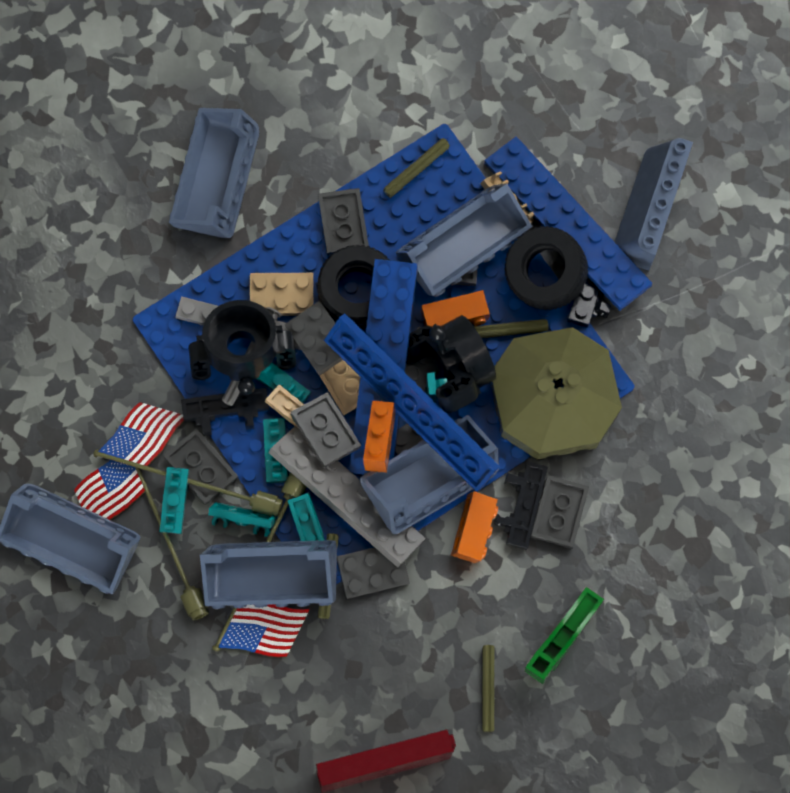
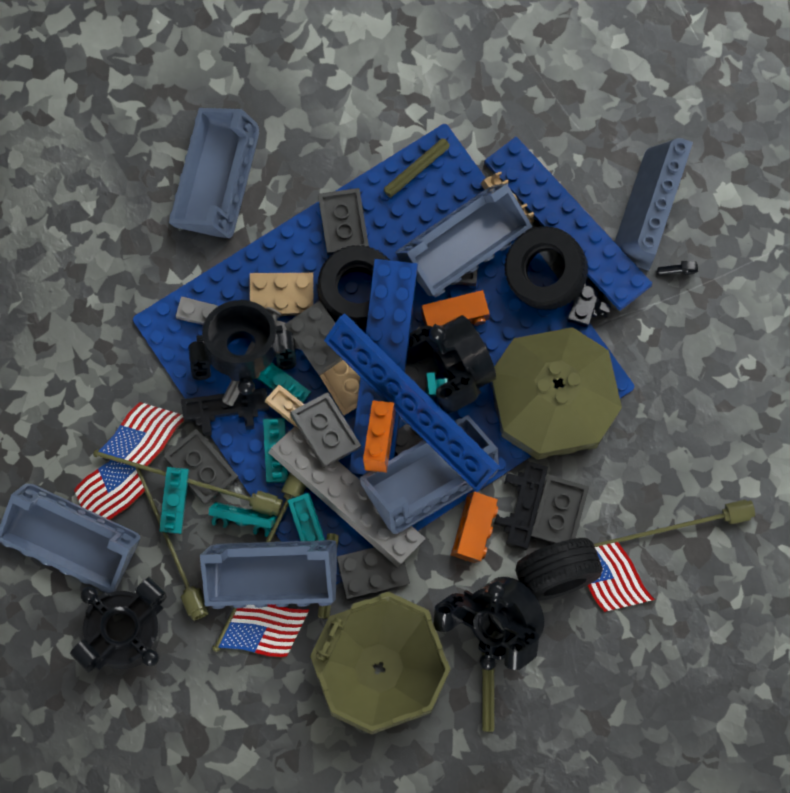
dark red brick [316,729,456,793] -> none
olive axle [474,319,548,338] -> none
green arch [525,587,604,684] -> none
none -> black piece [70,577,167,673]
none -> olive windscreen [310,591,451,735]
none -> black piece [433,577,544,671]
none -> black tyre [515,538,603,601]
none -> flag [587,499,755,612]
none -> black bar [657,261,698,276]

